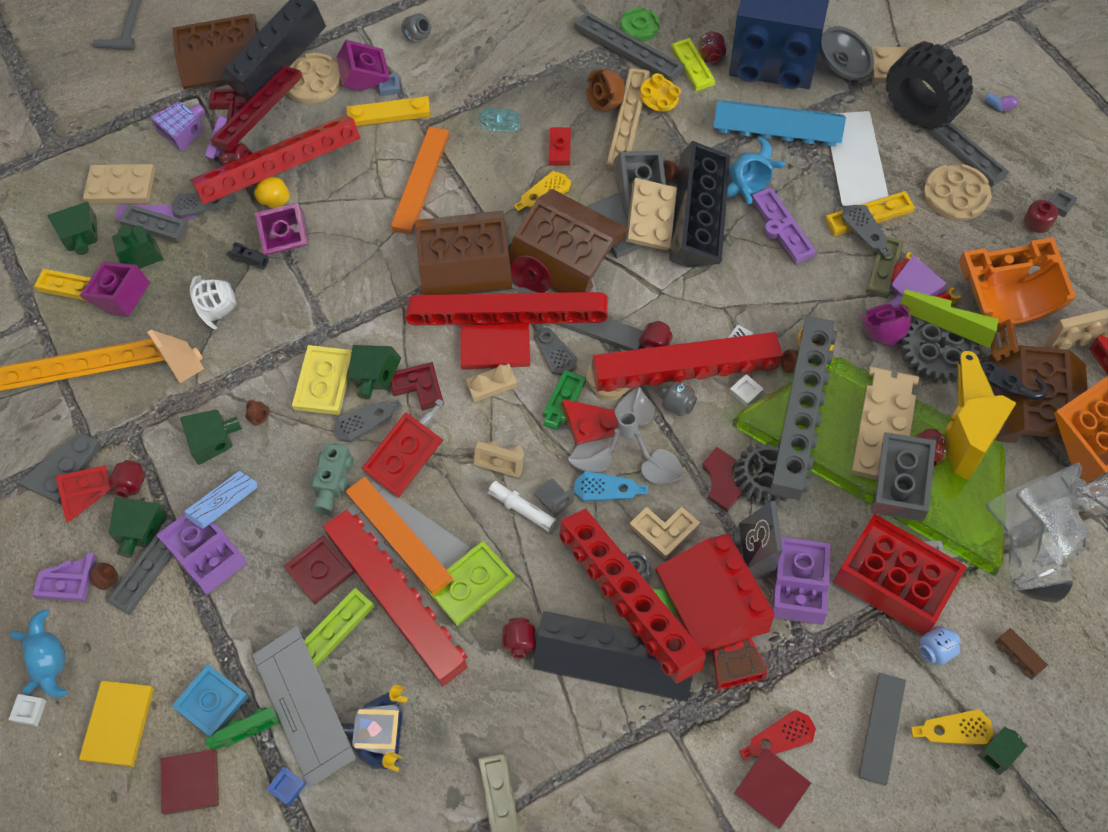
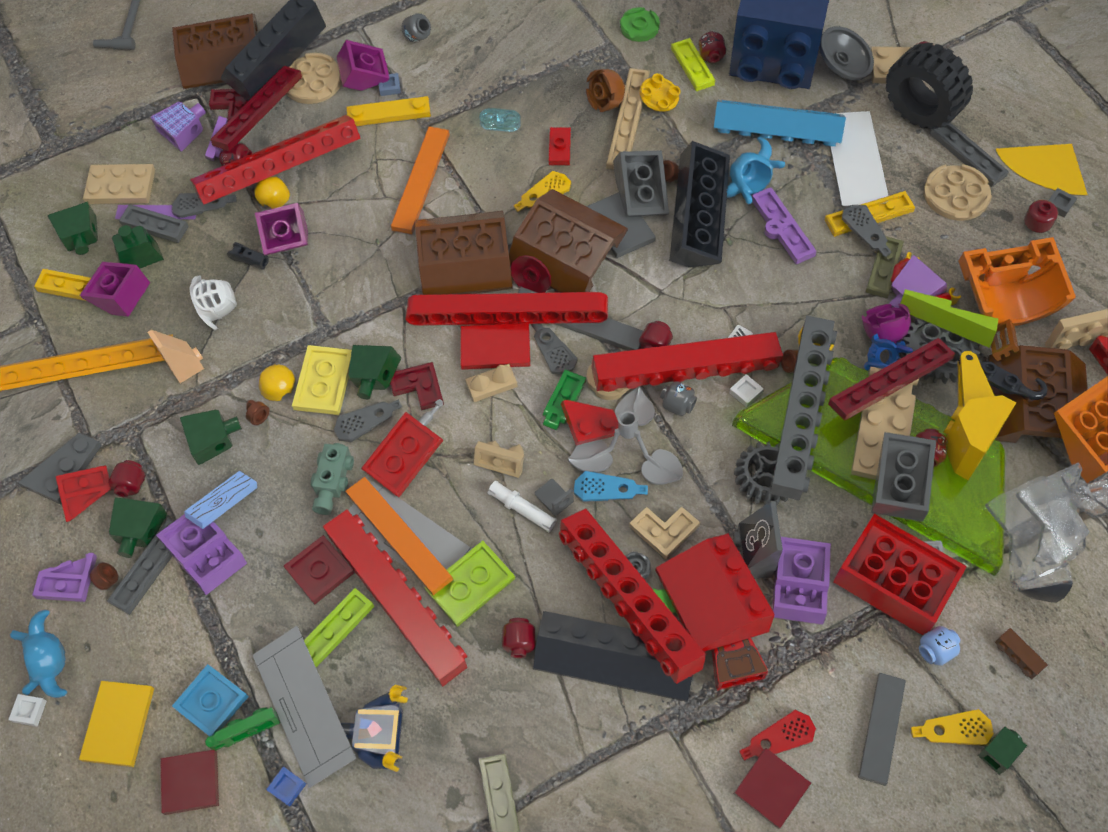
dark grey plate [574,11,684,82] -> none
tan plate [626,178,677,251] -> none
dark red tile [702,447,742,512] -> none
arm [984,93,1018,112] -> none
none -> yellow hair [259,364,295,401]
none -> dark red plate [828,338,955,421]
none -> blue piece [864,334,913,371]
none -> yellow sticker [995,144,1088,195]

